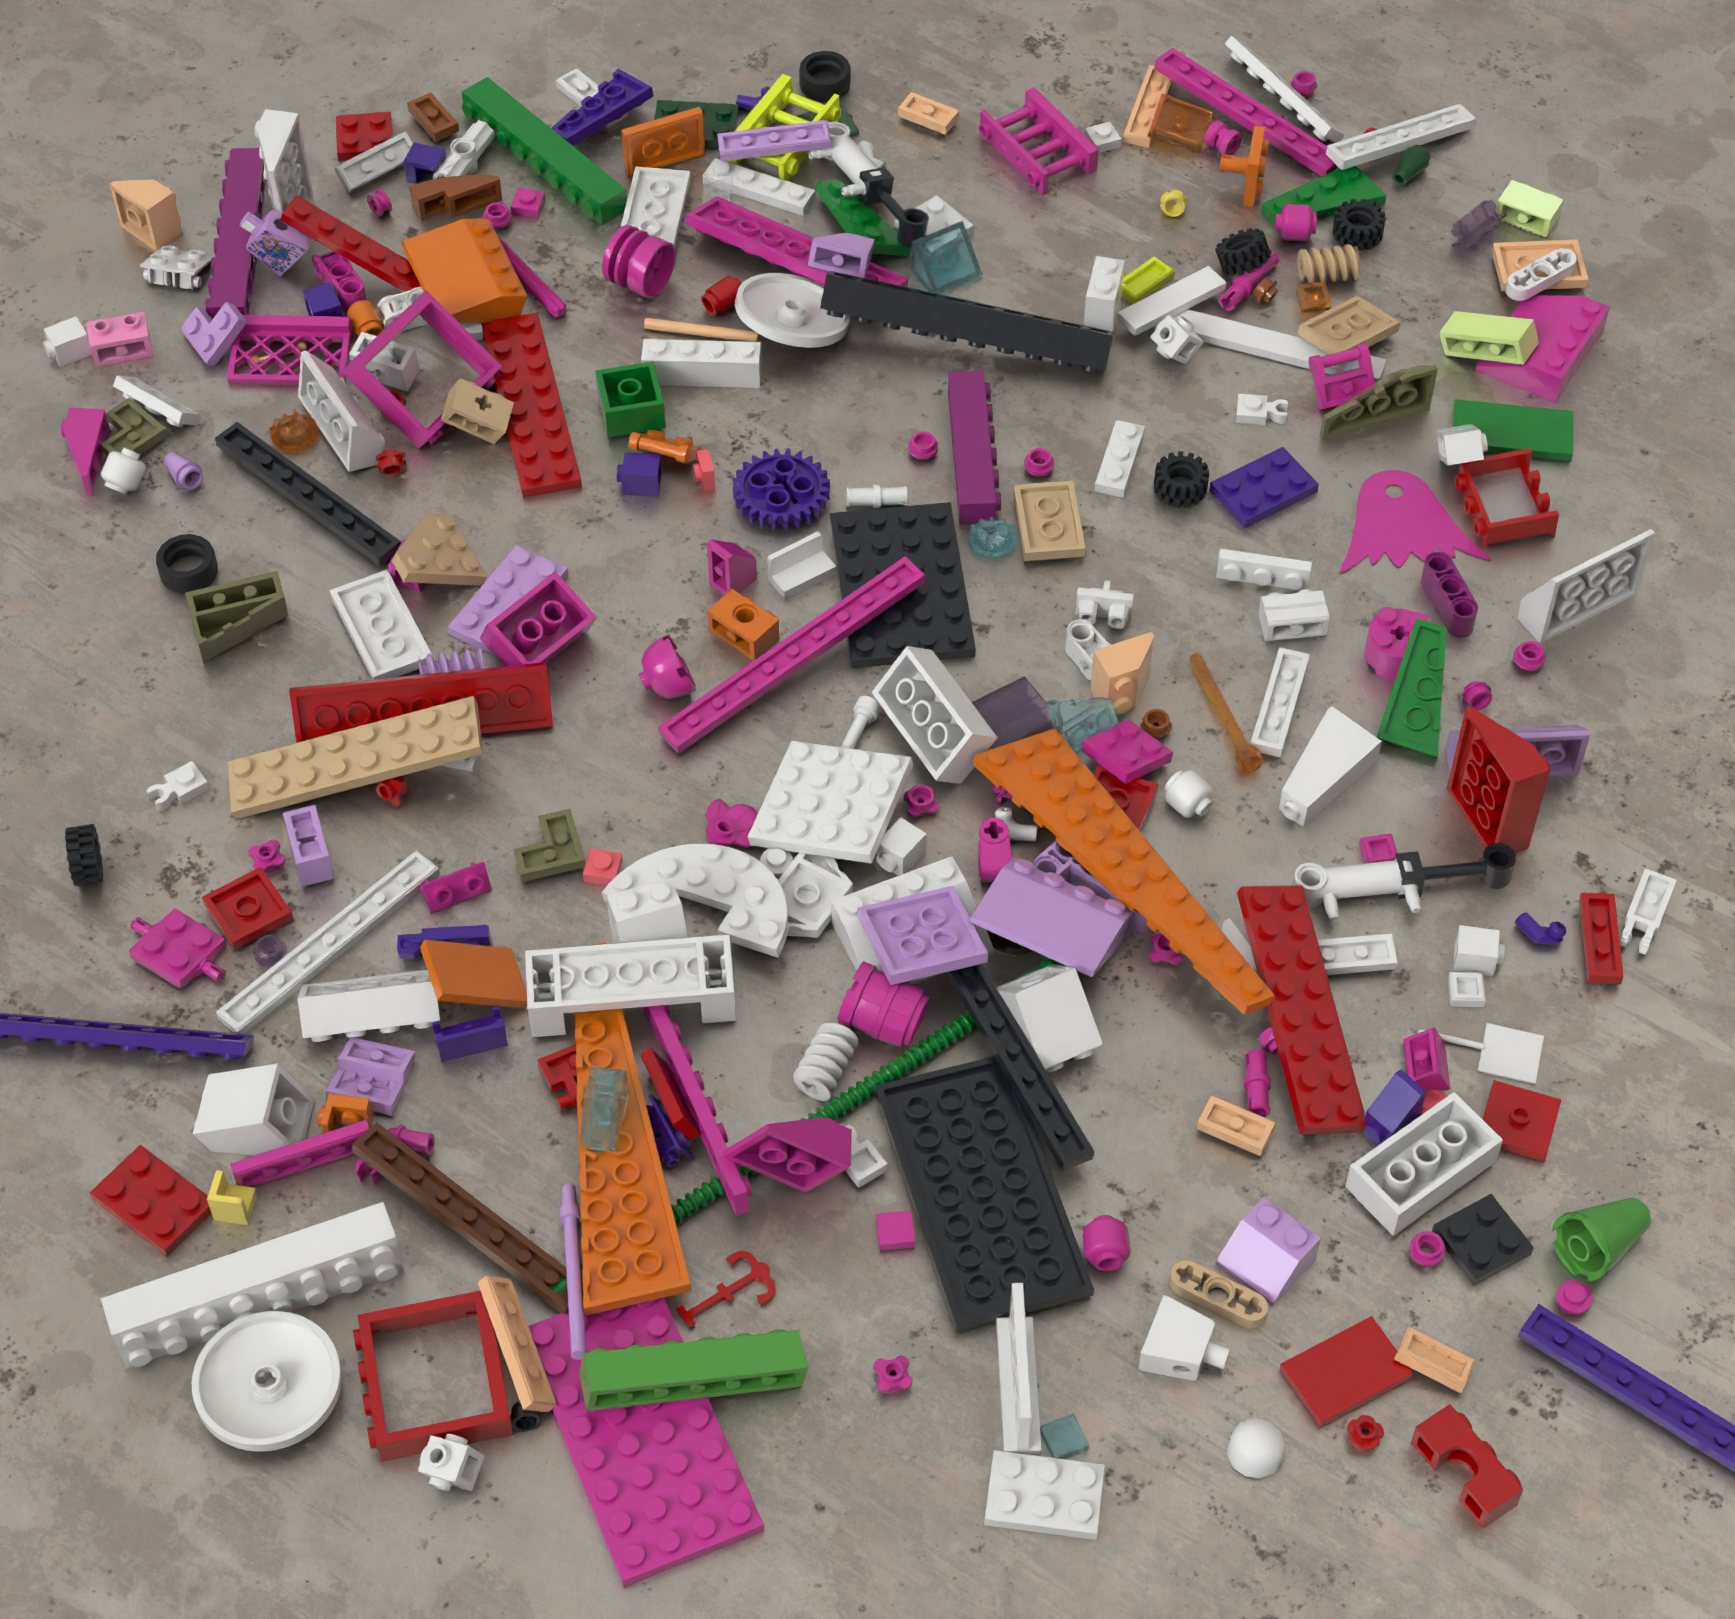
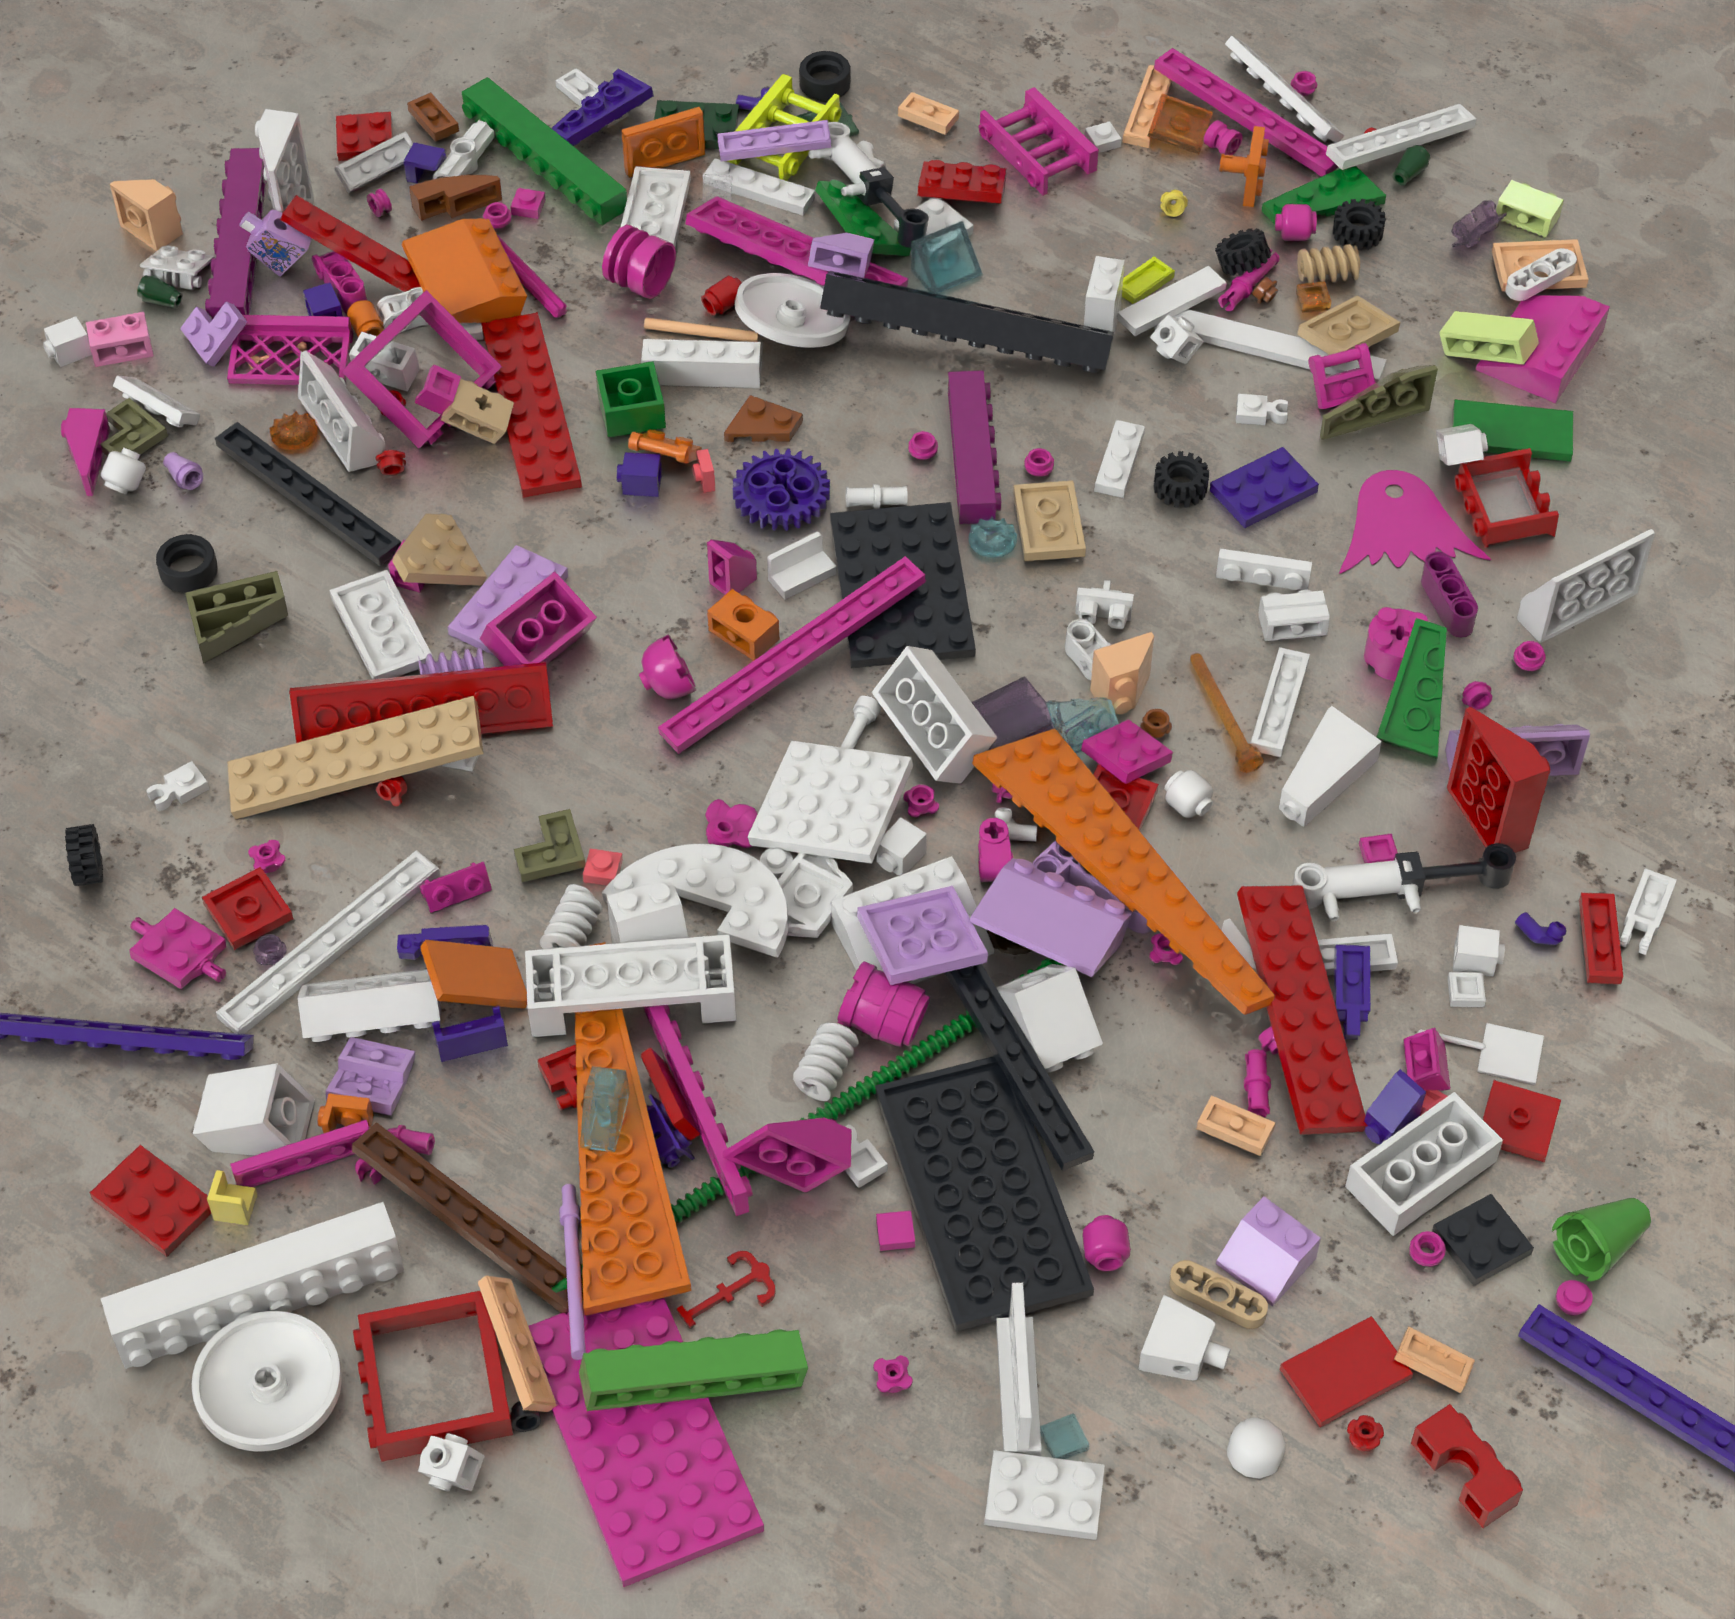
lavender brick [283,805,334,887] -> none
none -> dark green cone [137,275,183,309]
none -> dark pink panel [415,364,461,415]
none -> white piece [540,884,603,949]
none -> dark orange wing [724,395,803,442]
none -> red plate [917,160,1007,203]
none -> dark purple hinge [1334,944,1371,1040]

